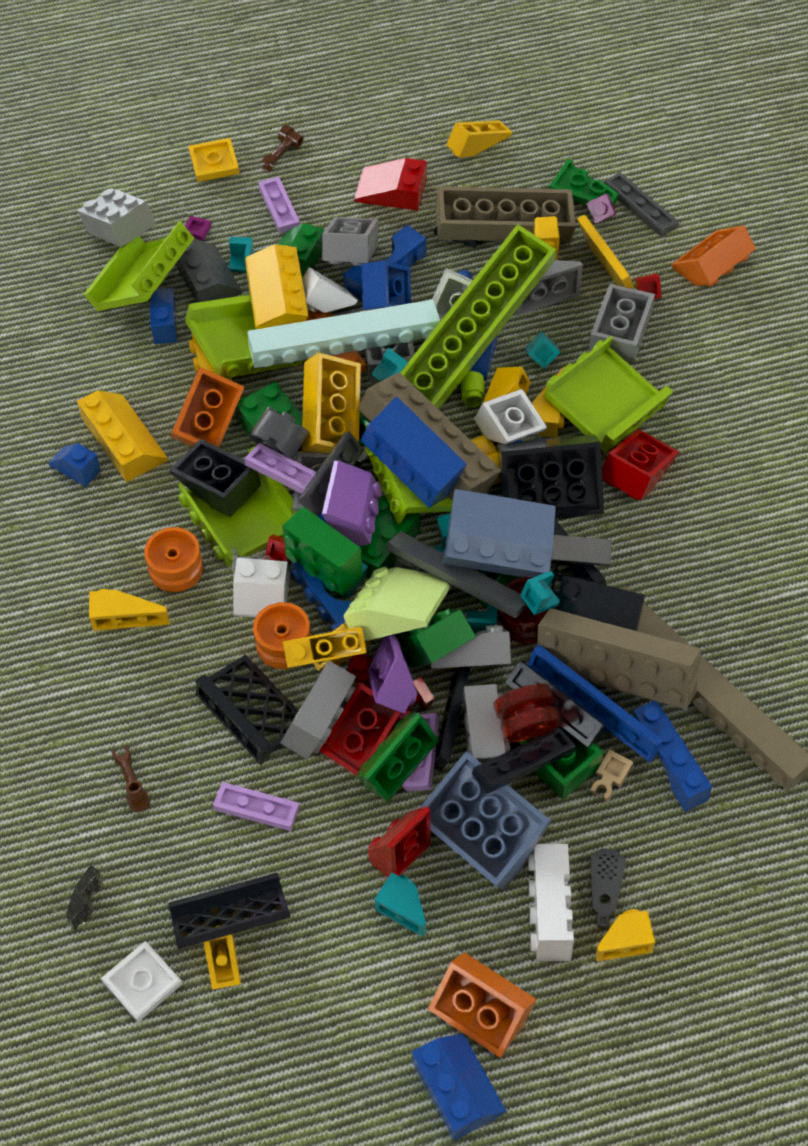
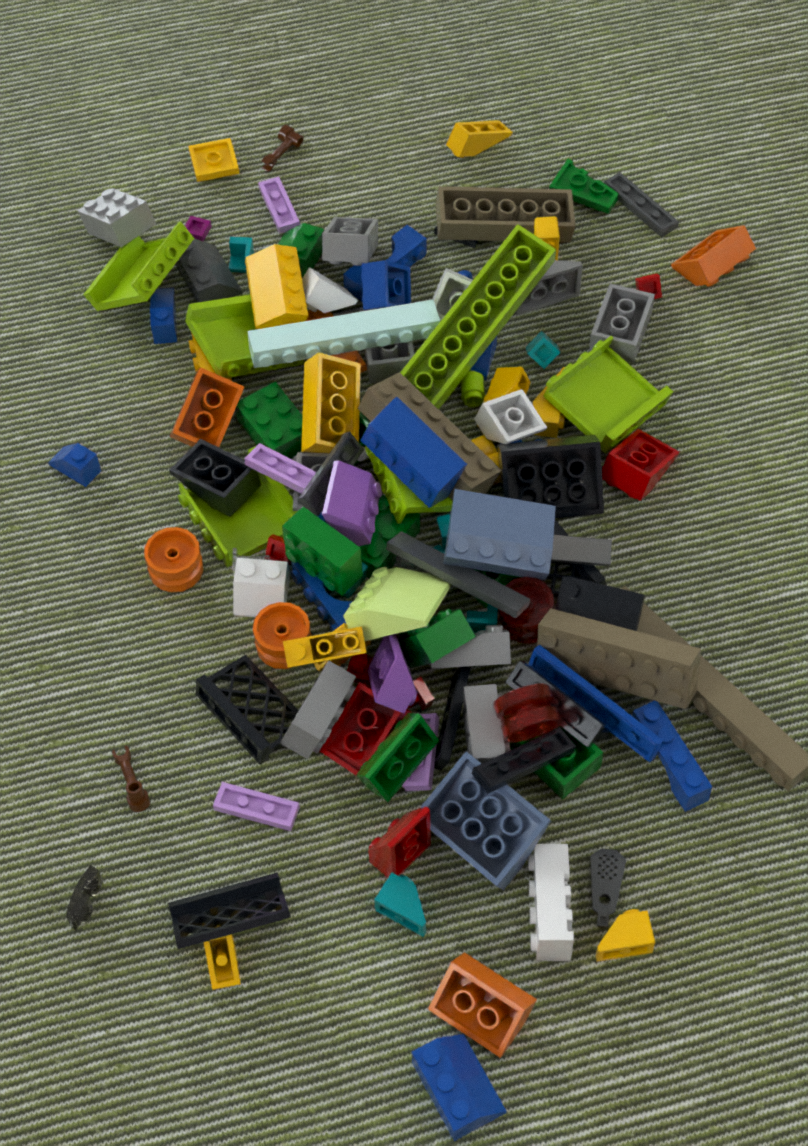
yellow slope [77,390,169,482] -> none
yellow slope [89,589,170,631] -> none
white plate [101,941,183,1022] -> none
dark grey brick [250,407,309,459] -> none
red slope [354,158,427,211] -> none
teal panel [372,348,408,382] -> none
teal panel [520,571,560,615] -> none
yellow tile [577,215,635,289] -> none
plate [586,194,617,224] -> none
tan plate [591,749,634,801] -> none

